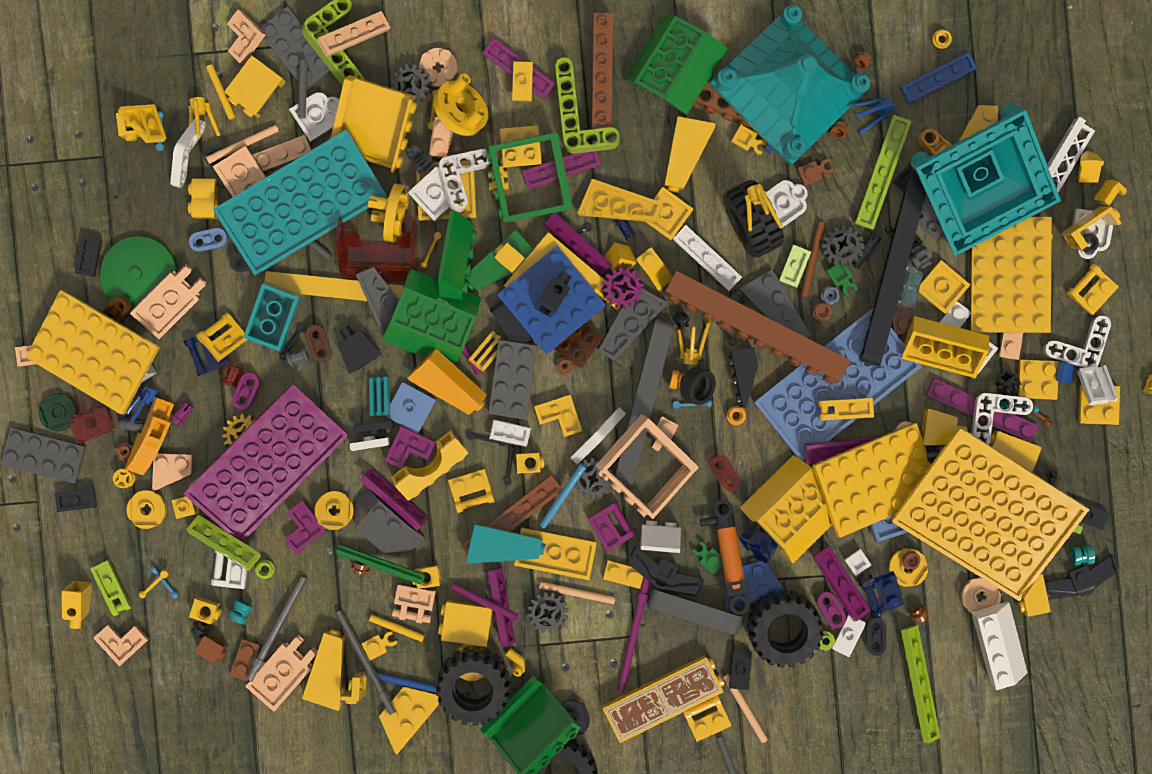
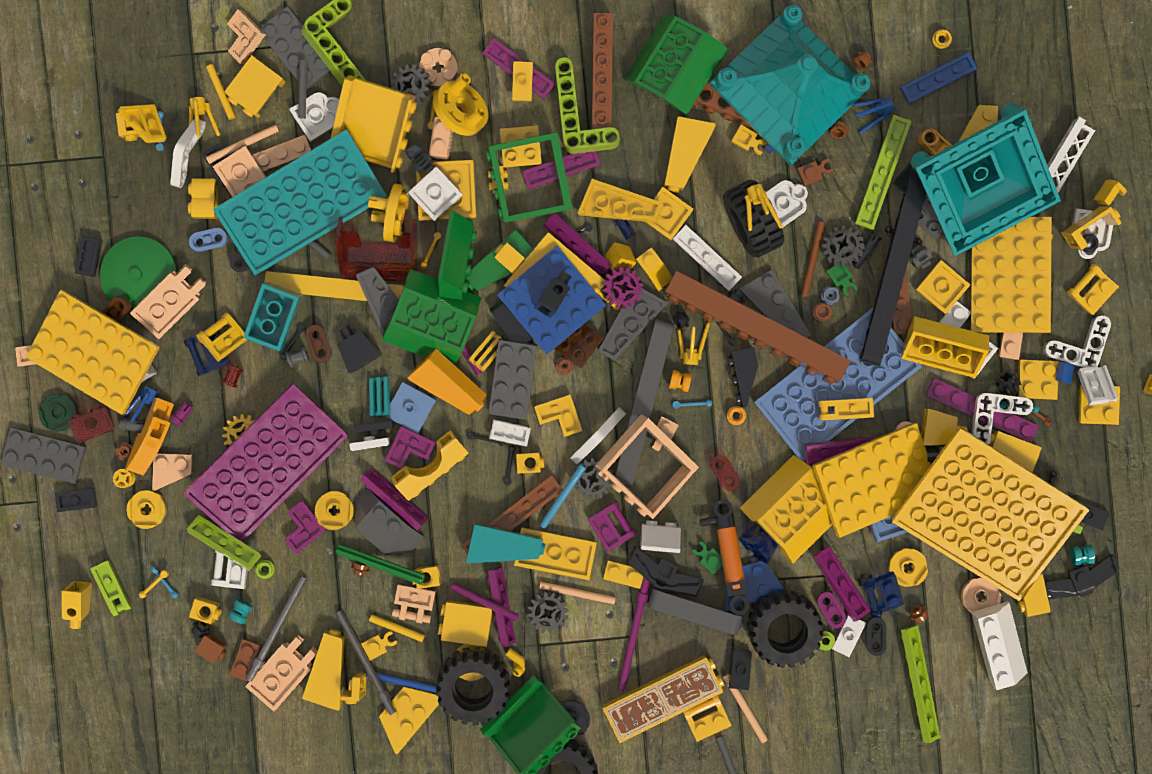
light nougat plate [94,624,149,666] -> none
yellow brick [172,497,200,519] -> none
magenta plate [232,373,260,410] -> none
light nougat plate [317,11,391,57] -> none
white beam [438,149,492,212] -> none
yellow plate [448,469,495,513] -> none
black tyre [680,367,716,405] -> none
yellowish green plate [779,245,811,288] -> none
white plate [844,549,871,576] -> none
clear light blue plate [897,267,923,309] -> none
dark orange plate [901,551,921,570] -> none
yellow tile [1077,151,1104,183] -> none

